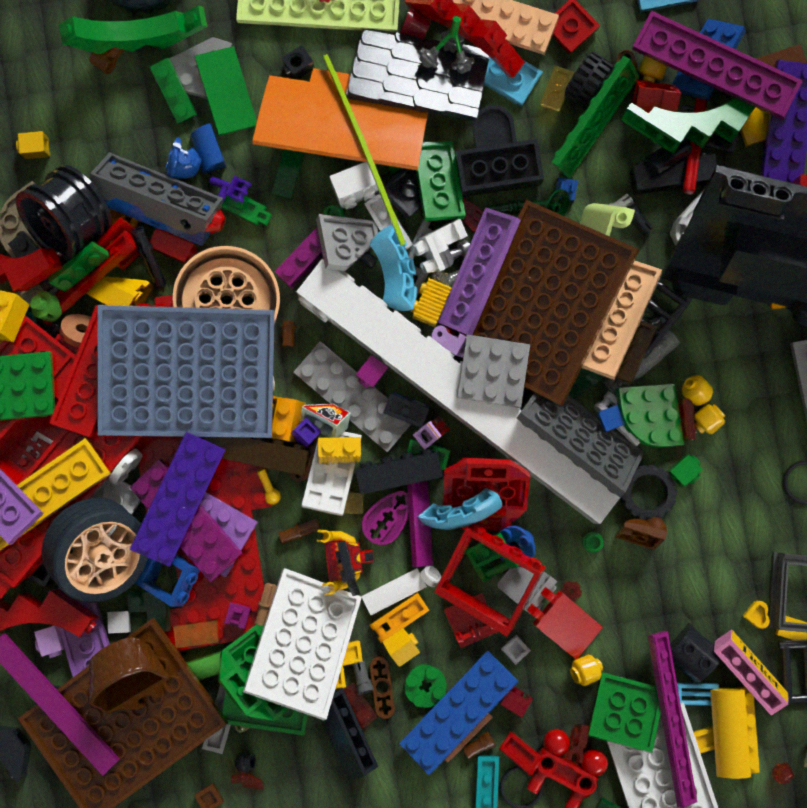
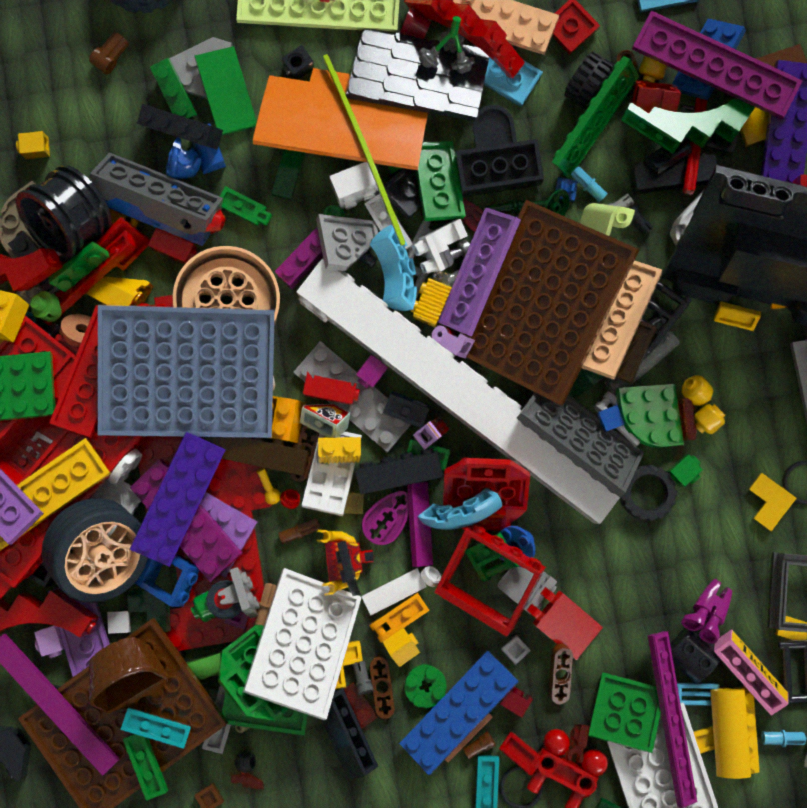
green arch [58,5,207,55] -> none
black pin [131,227,166,288] -> none
clear yellow plate [173,620,219,648] -> none
dark purple arm [210,175,252,203] -> none
reddish brown pin [280,321,297,347] -> none
dark purple tile [291,418,322,447] -> none
red hinge [444,593,498,648] -> none
light grey plate [457,335,530,408] -> none
clear yellow plate [540,66,574,112] -> none
clear red plate [561,581,582,601] -> none
yellow head [570,654,603,686] -> none
green plate [582,532,604,553] -> none
reddish brown slope [614,517,667,550] -> none
yellow tile [742,601,770,629] -> none
clear red plate [772,762,795,784] -> none
none -> teal plate [120,707,191,749]
none -> green plate [123,734,168,801]
none -> black brick [137,104,223,150]
none -> green head [191,591,216,622]
none -> plate [206,567,260,620]
none -> red plate [280,489,300,509]
none -> red window [303,371,360,405]
none -> reddish brown beam [549,643,573,704]
none -> medium azure axle [571,166,608,202]
none -> magenta piece [681,579,732,643]
none -> yellow tile [713,301,761,331]
none -> yellow tile [749,473,796,531]
none -> medium azure axle [761,730,806,747]

